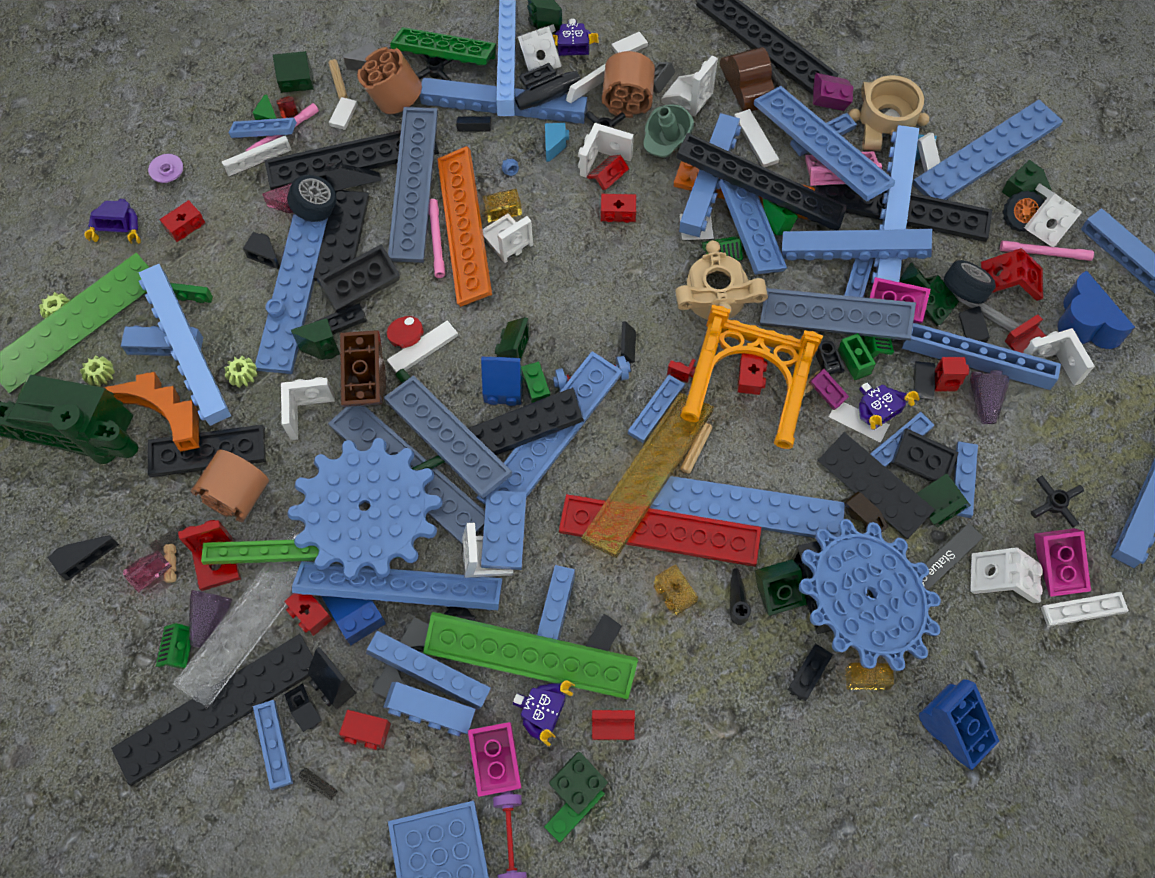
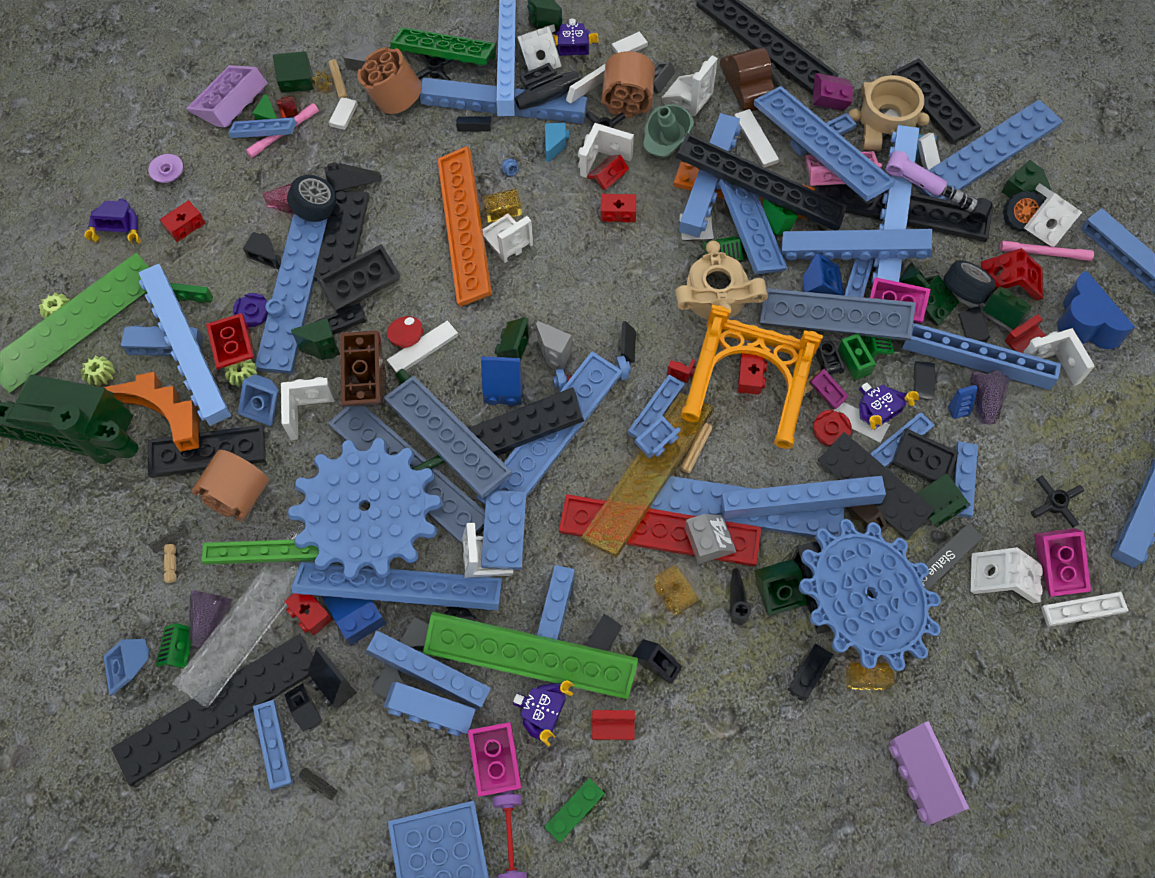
black slope [47,535,119,581] -> none
clear pink slope [122,551,172,593] -> none
red bracket [178,520,241,591] -> none
white tile [222,135,291,176] -> none
black plate [264,130,439,192] -> none
red brick [339,710,391,750] -> none
sand blue plate [388,107,438,263] -> none
bright pink piece [429,199,445,278] -> none
green brick [521,362,551,403] -> none
dark green bracket [549,752,608,814] -> none
blue brick [919,679,999,770] -> none
red brick [935,357,969,391] -> none
none -> medium blue slope [103,639,149,695]
none -> lavender slope [186,65,268,127]
none -> red slope [206,313,254,369]
none -> dark purple tile [233,293,268,327]
none -> medium blue slope [238,374,279,426]
none -> clear yellow gear [312,70,333,91]
none -> light grey slope [536,321,572,369]
none -> black slope [632,639,682,684]
none -> medium blue bracket [634,415,681,459]
none -> light grey slope [685,514,736,564]
none -> medium blue brick [721,476,886,520]
none -> blue slope [803,253,844,296]
none -> red tile [813,410,852,447]
none -> piece [886,151,993,223]
none -> lavender slope [889,721,969,826]
none -> black plate [892,58,981,144]
none -> blue slope [948,385,978,419]
none -> dark green slope [982,286,1032,330]

